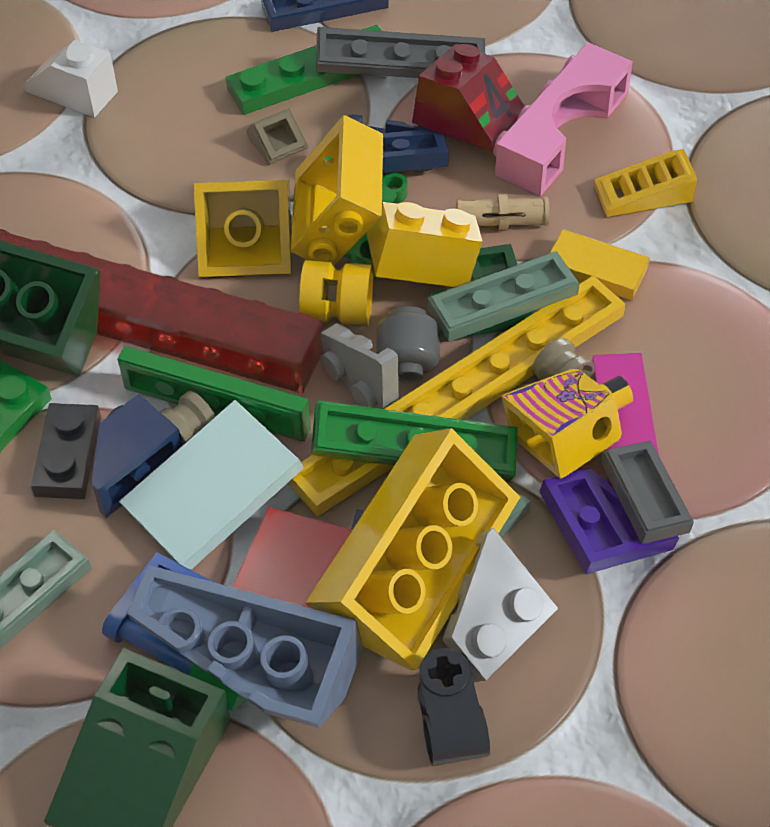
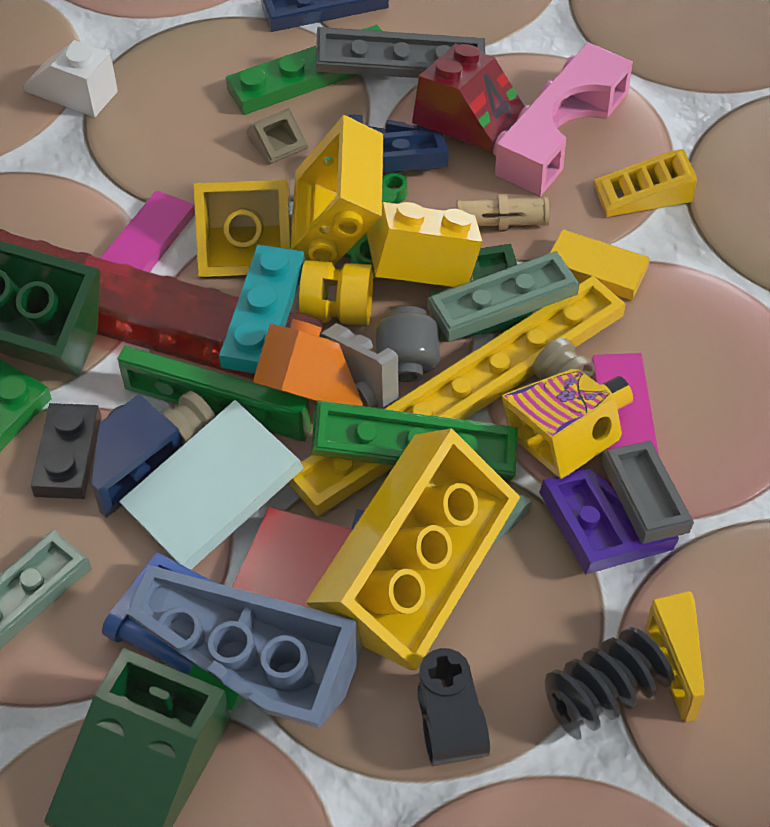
wing [442,528,558,682] -> none
none -> dark pink tile [93,190,195,306]
none -> teal plate [219,245,305,373]
none -> orange slope [253,319,363,406]
none -> black piece [544,627,675,740]
none -> yellow slope [645,591,705,723]

